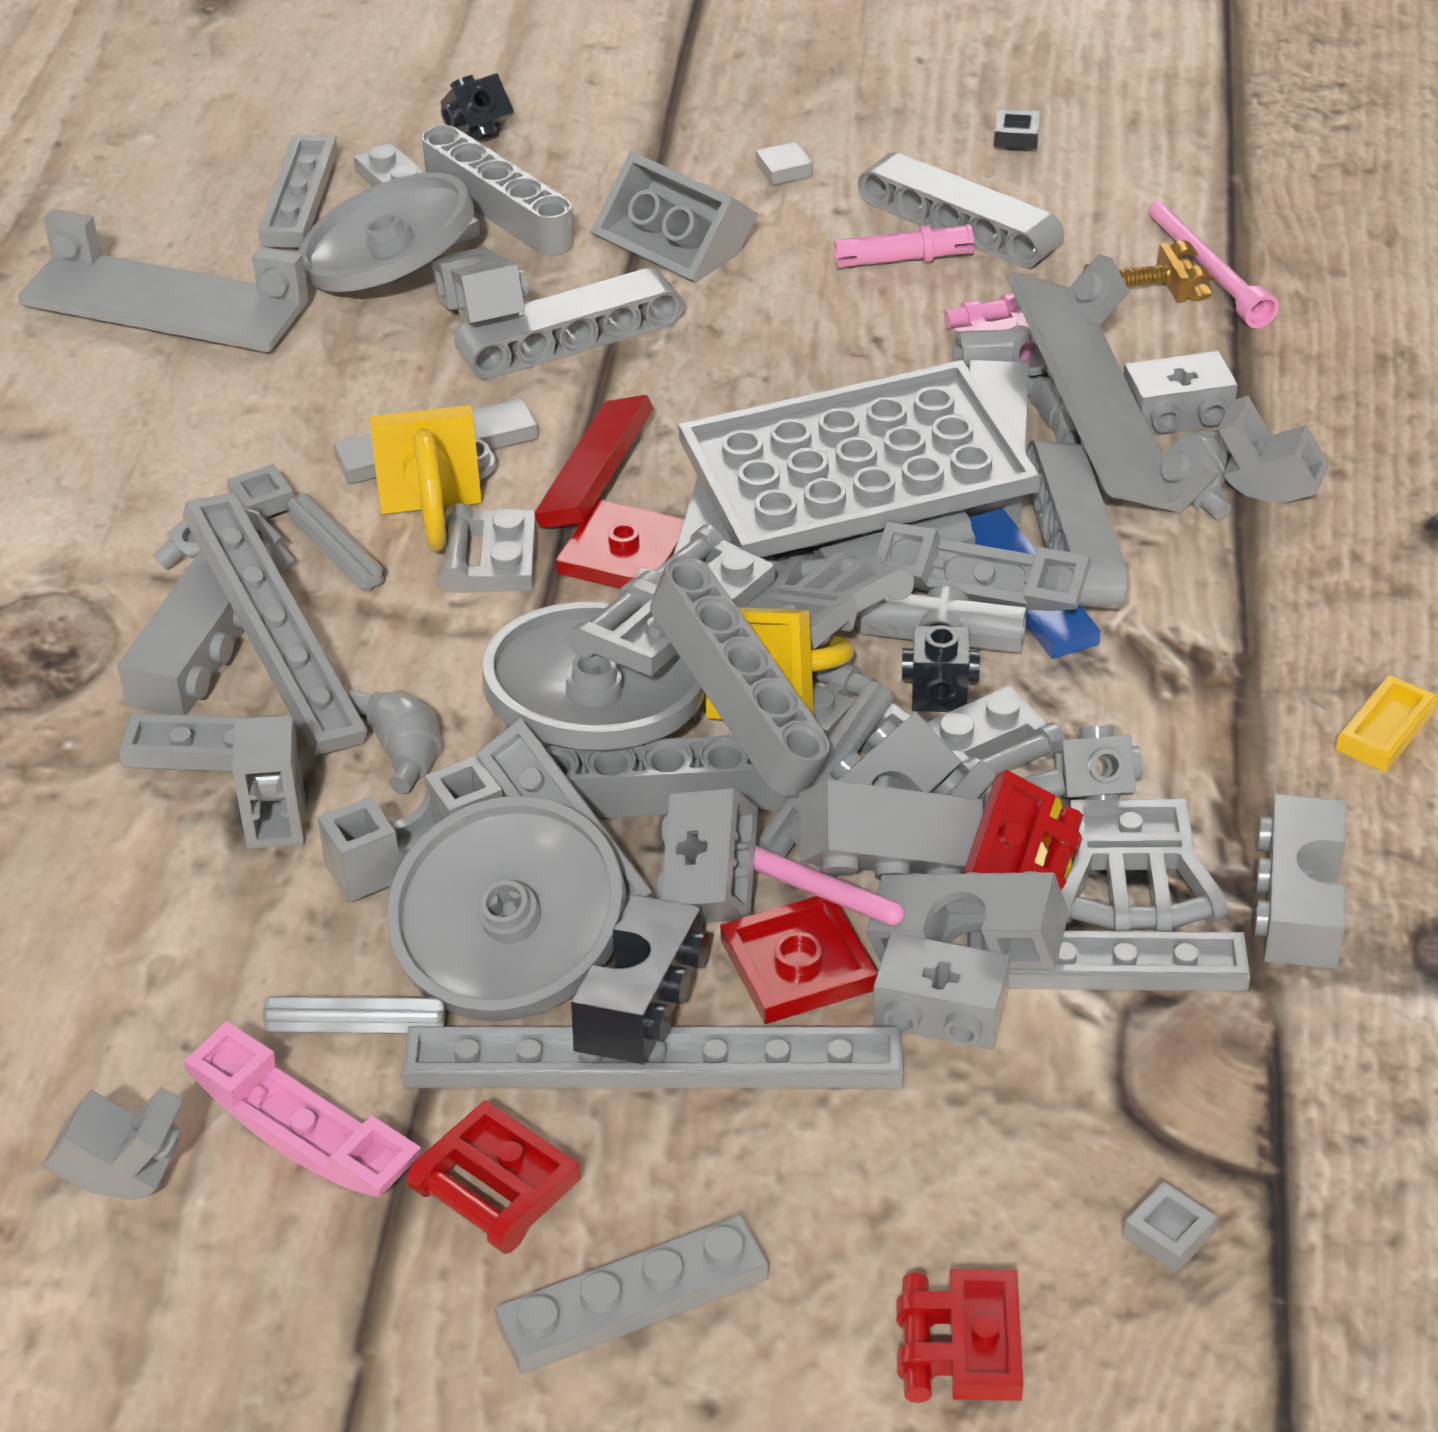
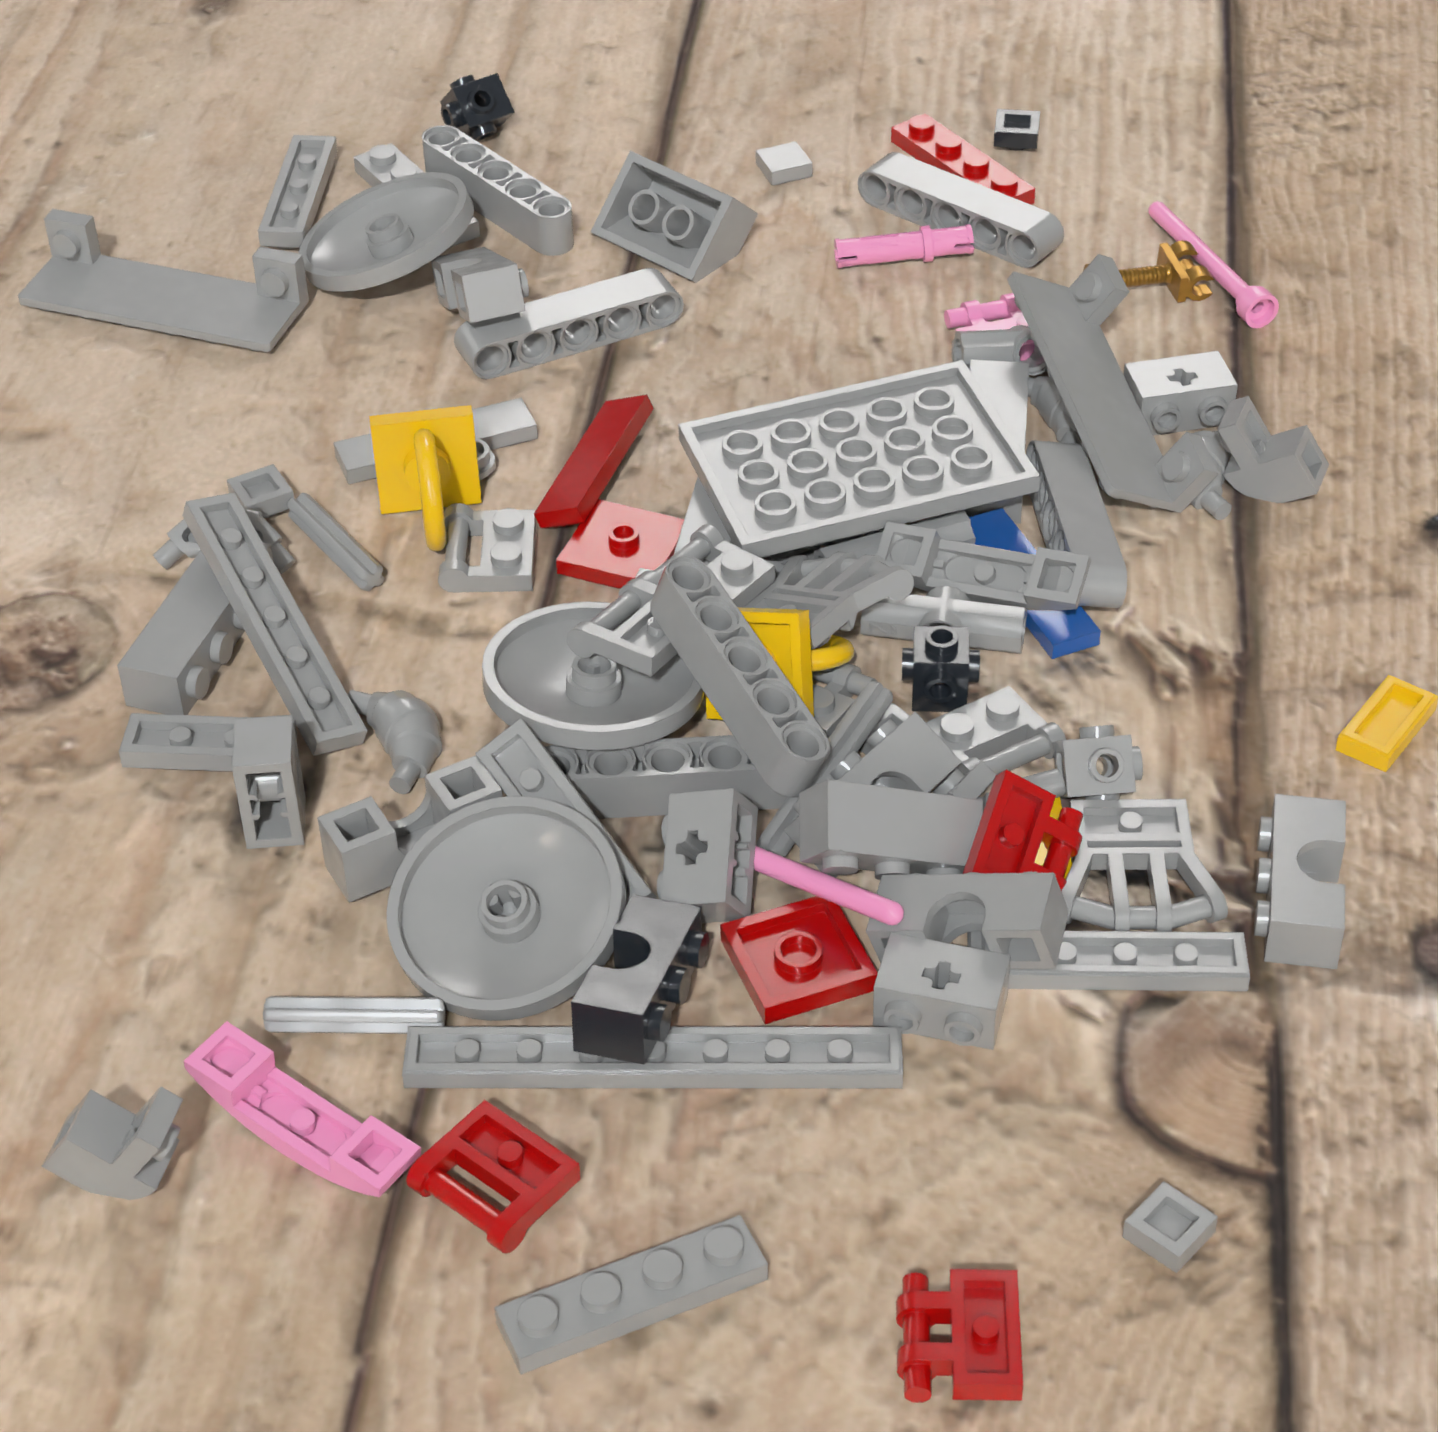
none -> plate [891,113,1035,205]

